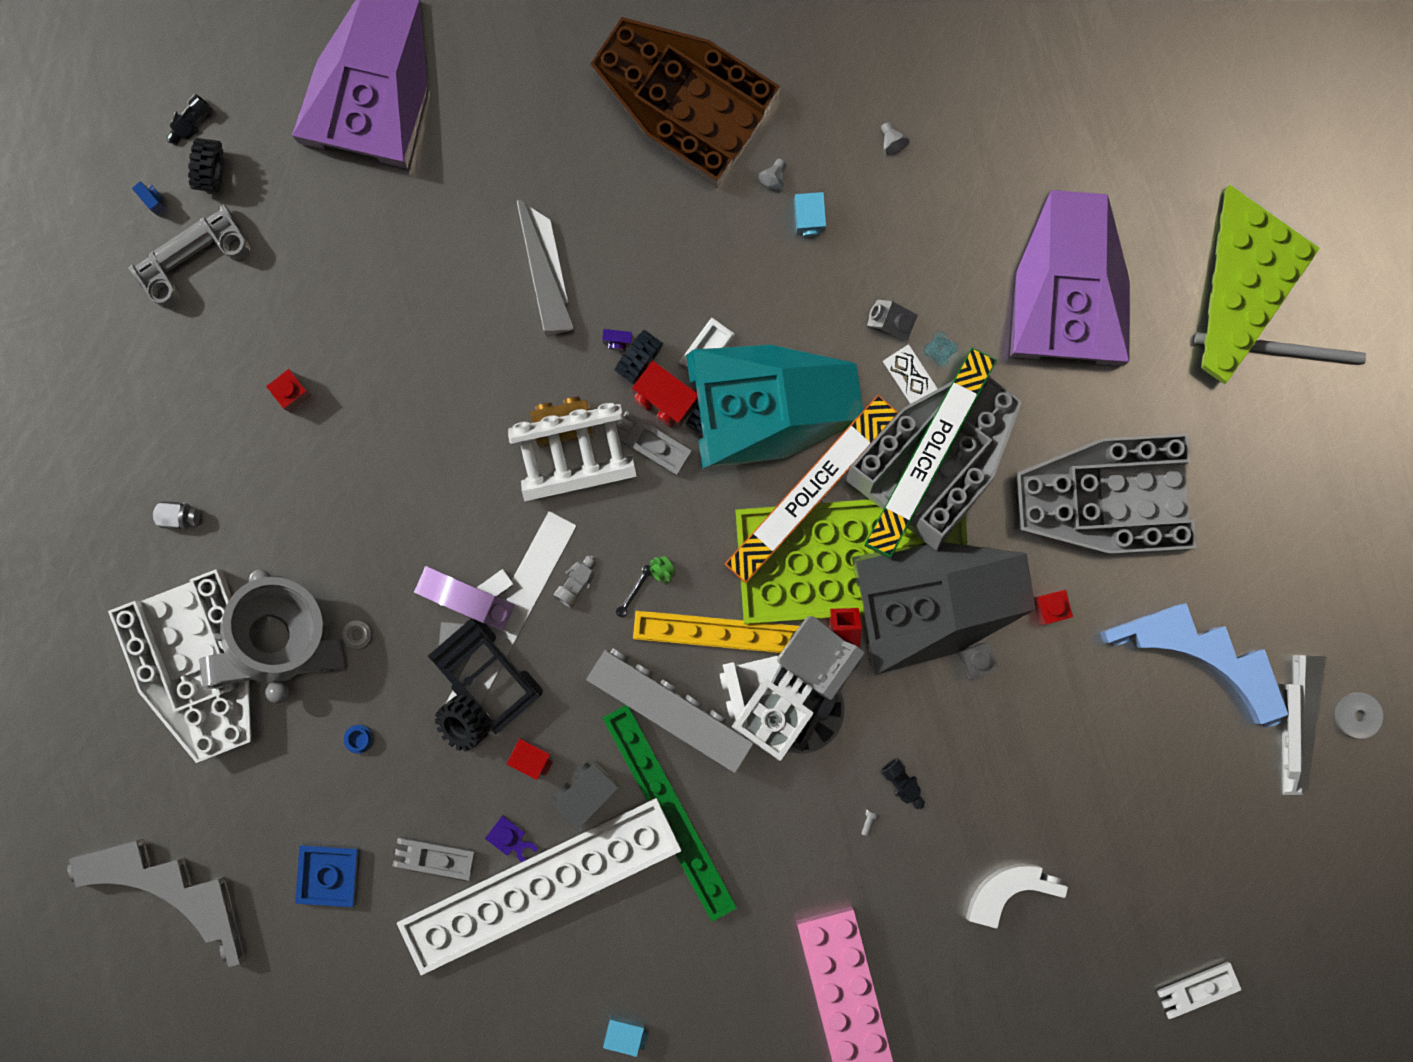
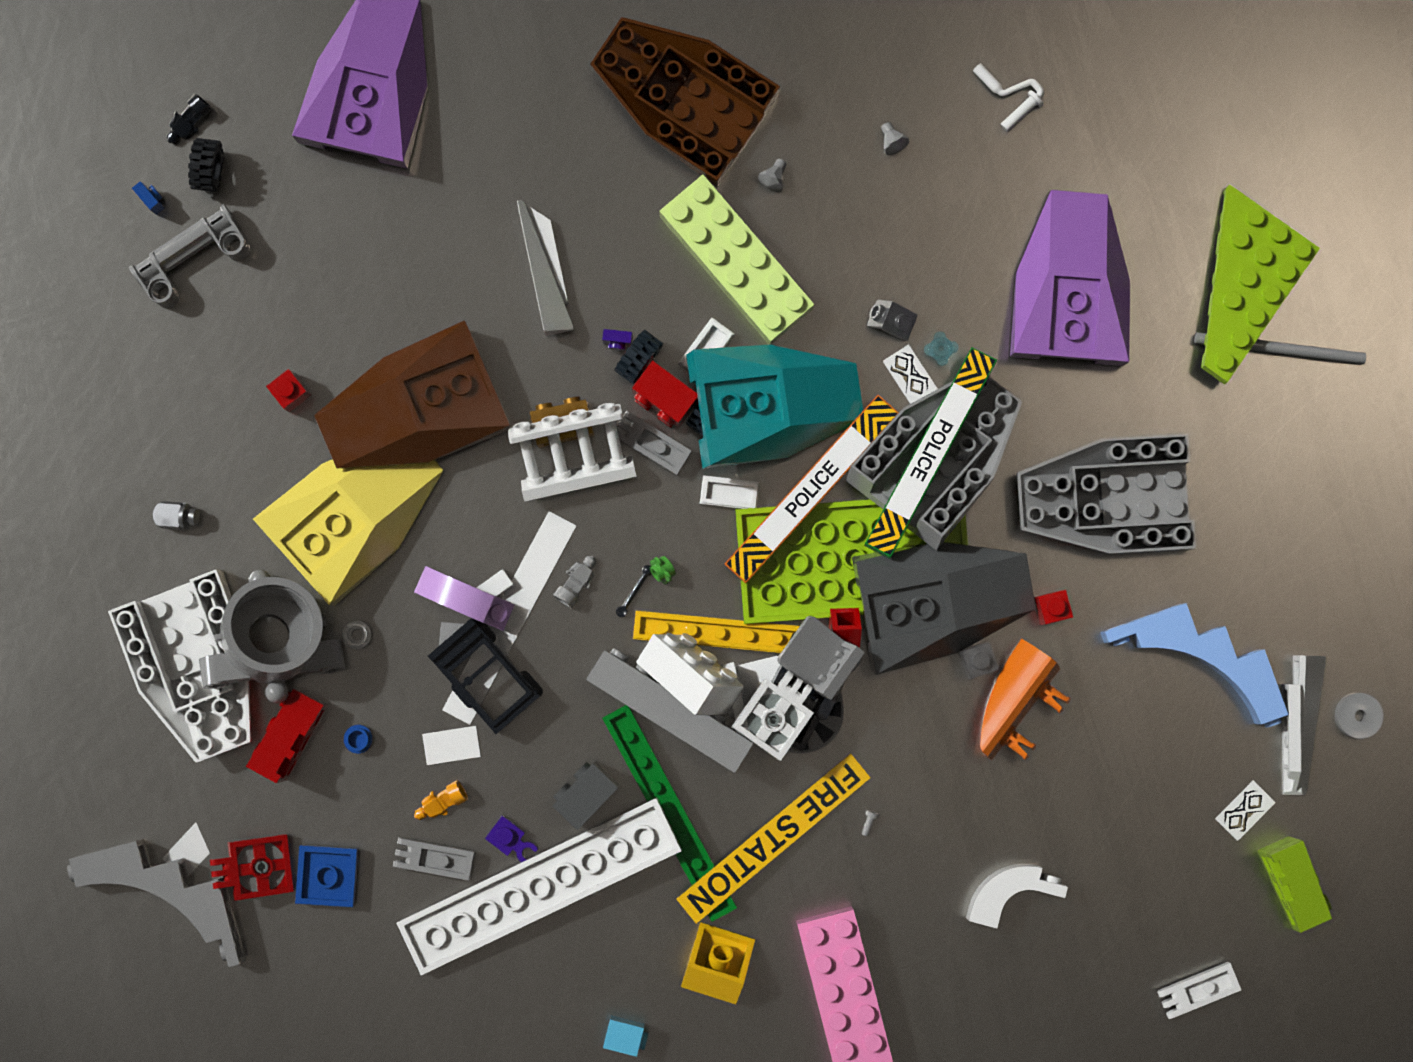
black tyre [435,695,490,752] -> none
red brick [506,738,553,780] -> none
medium azure brick [794,192,826,237] -> none
black piece [880,758,925,809] -> none
none -> white sticker [162,822,210,876]
none -> red piece [210,834,294,901]
none -> red wedge [246,688,328,783]
none -> light yellow wedge [253,460,444,606]
none -> reddish brown wedge [314,320,510,469]
none -> light orange piece [414,780,468,820]
none -> white sticker [422,726,481,765]
none -> white brick [636,633,744,715]
none -> yellowish green brick [659,175,814,345]
none -> yellow sticker [676,754,870,924]
none -> yellow slope [681,922,755,1004]
none -> white tile [700,475,760,509]
none -> white piece [973,63,1044,132]
none -> orange piece [980,639,1071,760]
none -> white sticker [1215,780,1276,841]
none -> lime wedge [1258,836,1332,933]

